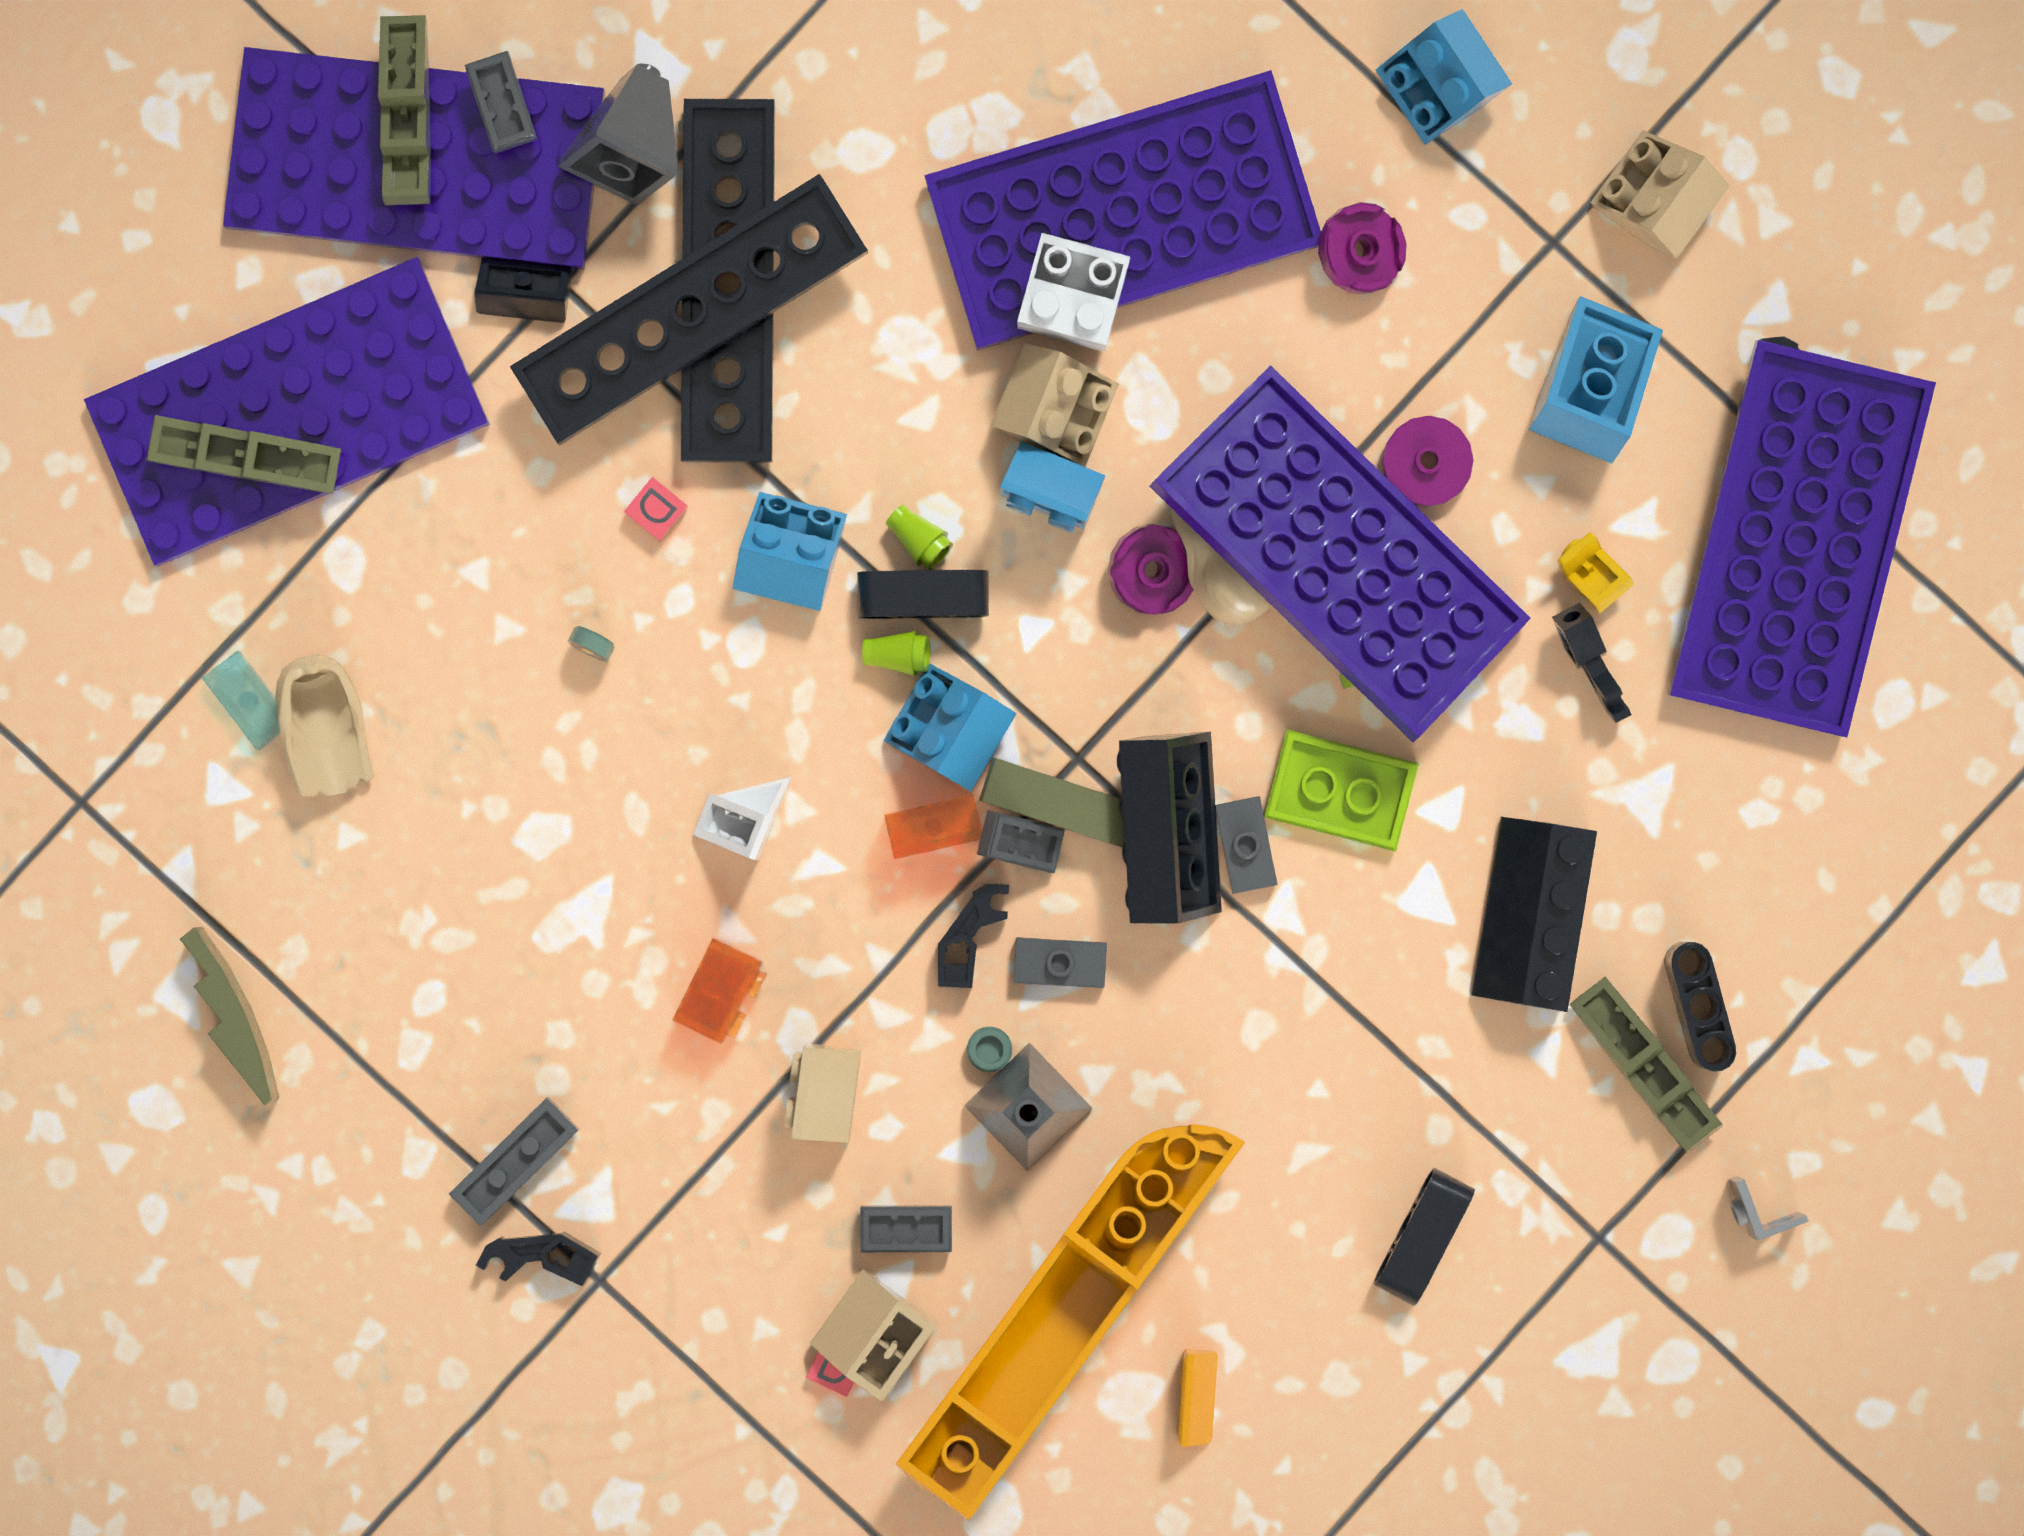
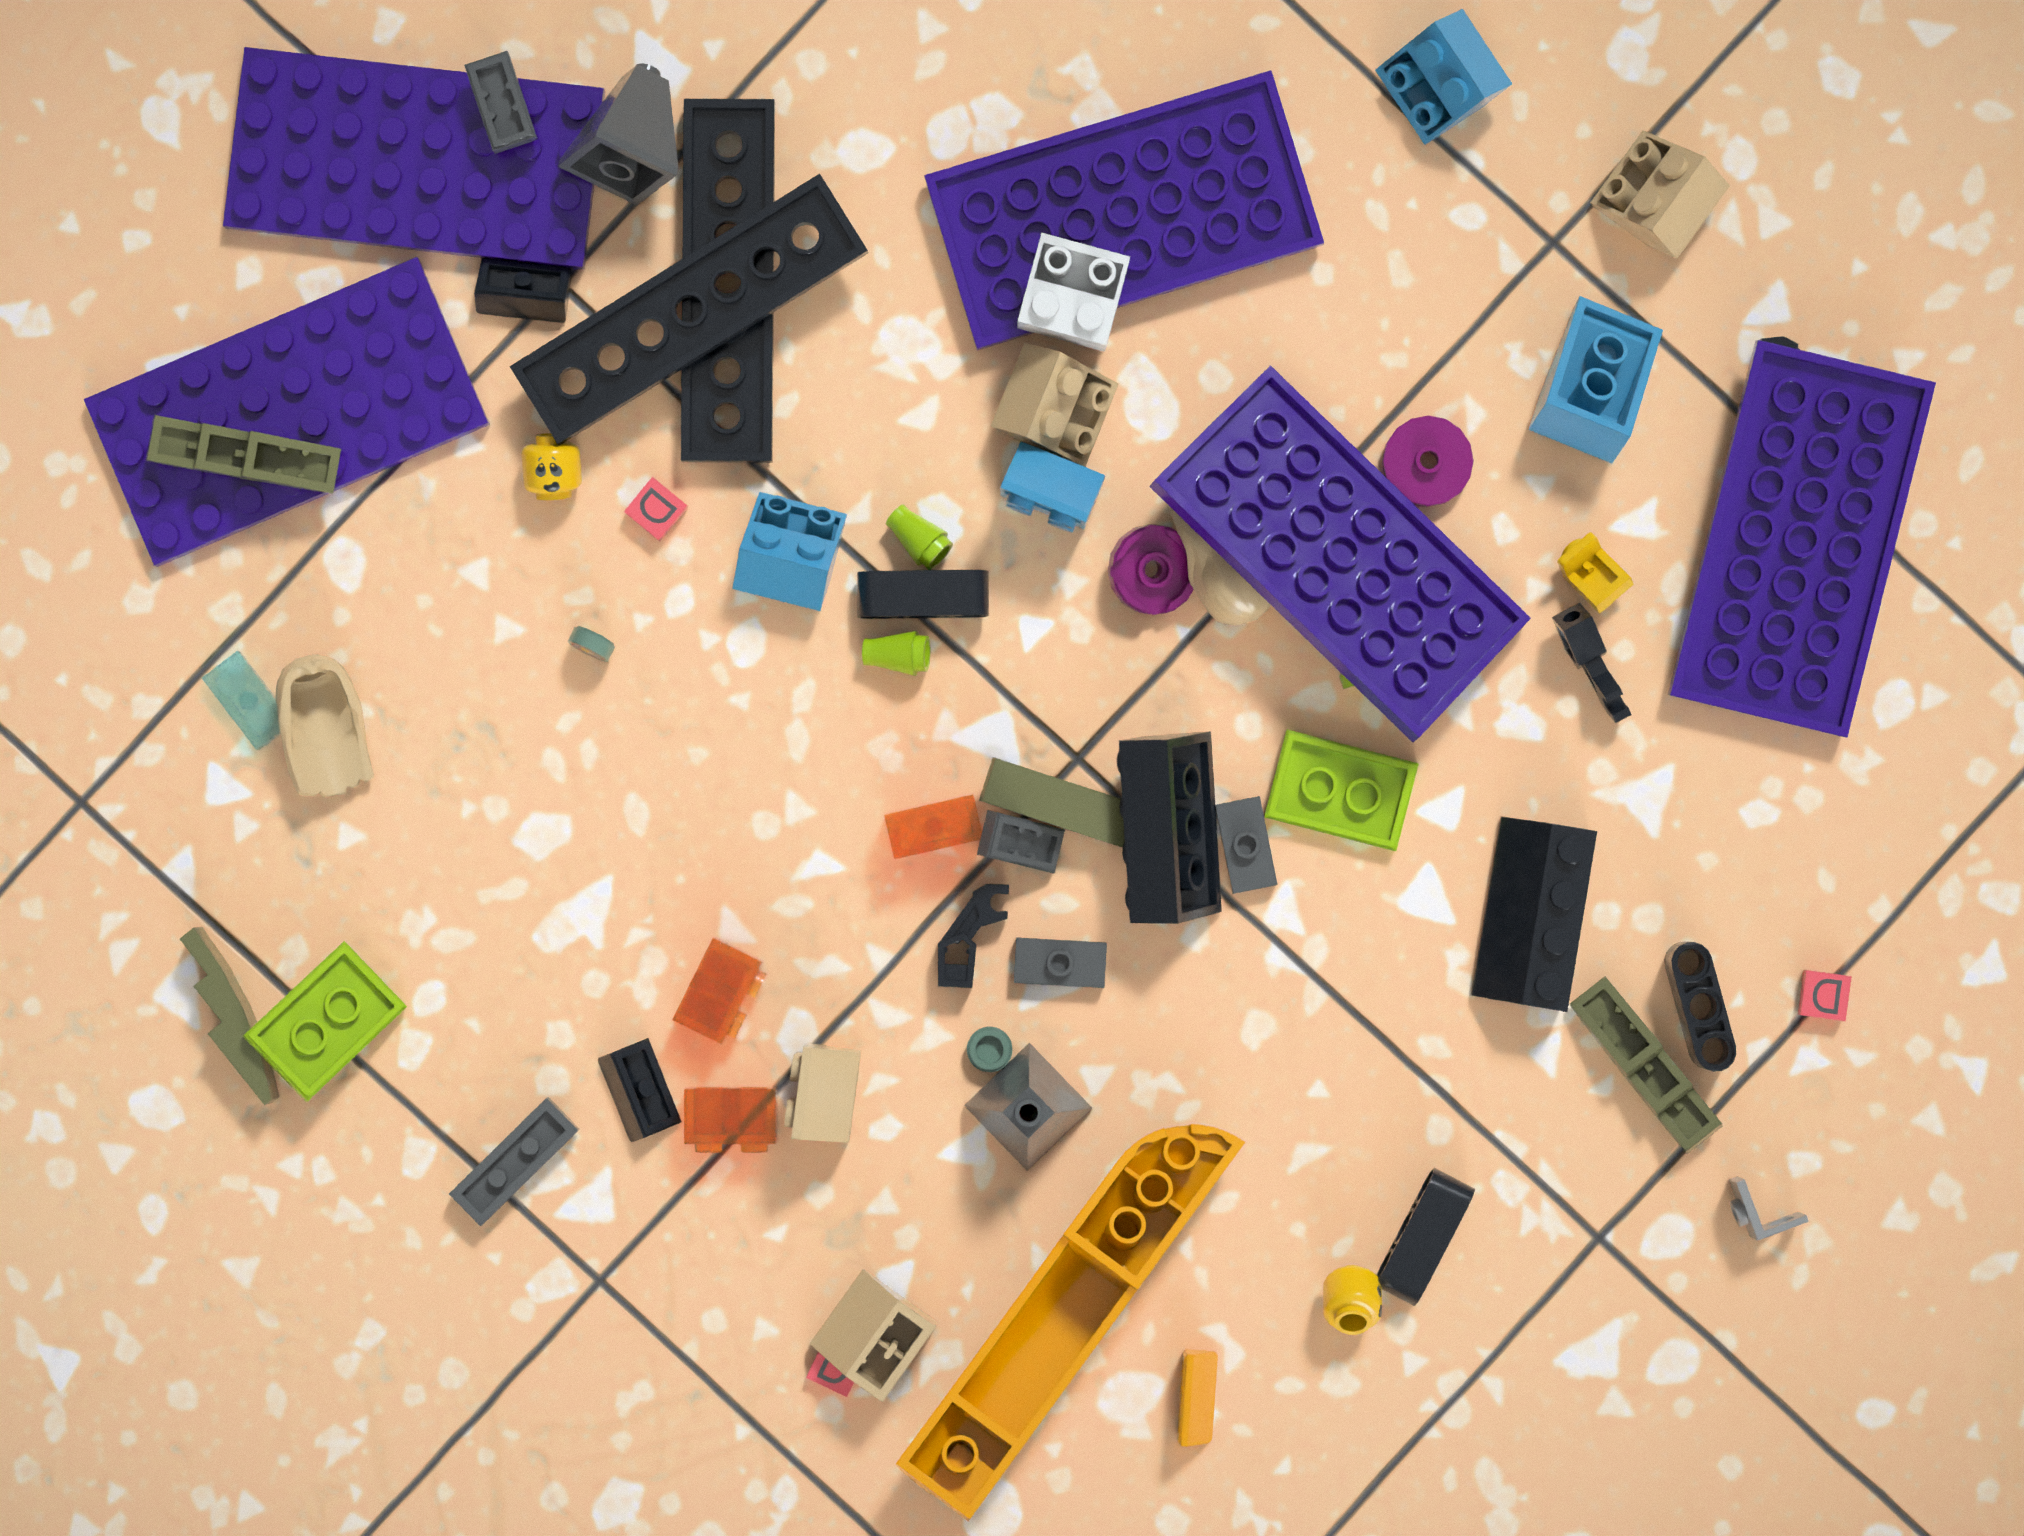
olive slope [378,15,431,205] -> none
black piece [475,1231,601,1286] -> none
white slope [693,776,792,861] -> none
dark grey plate [860,1205,952,1253] -> none
dark azure slope [883,664,1017,792] -> none
magenta plate [1318,202,1407,294] -> none
none -> lime tile [243,941,407,1102]
none -> yellow head [521,433,582,500]
none -> black slope [598,1038,682,1142]
none -> clear orange brick [684,1087,778,1153]
none -> yellow head [1323,1265,1382,1335]
none -> coral tile [1798,970,1852,1021]

